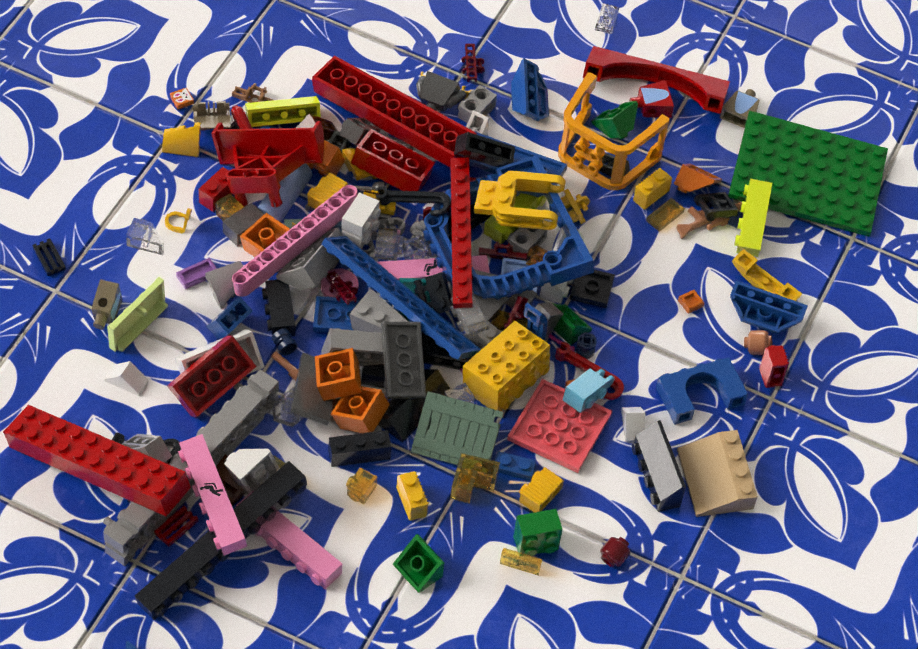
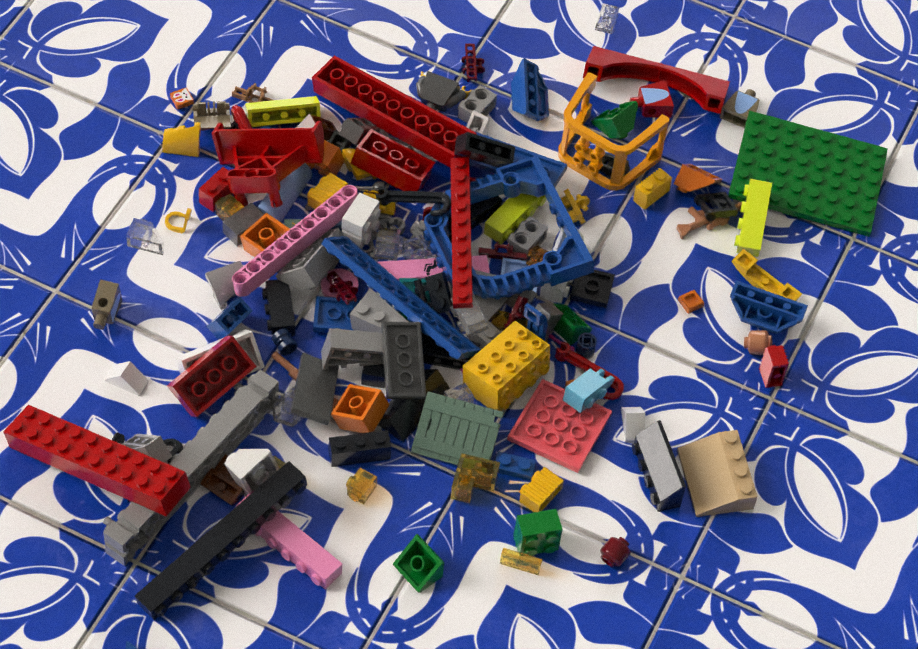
black tile [32,238,66,276] -> none
yellowish green container [107,277,168,352] -> none
red tile [154,506,199,547] -> none
medium lavender tile [176,258,217,290] -> none
bright pink brick [178,434,247,555] -> none
orange brick [315,348,362,401] -> none
yellow brick [396,471,429,521] -> none
yellow plate [474,171,566,230] -> none
clear yellow tile [646,198,685,232] -> none
blue arch [656,357,748,425] -> none

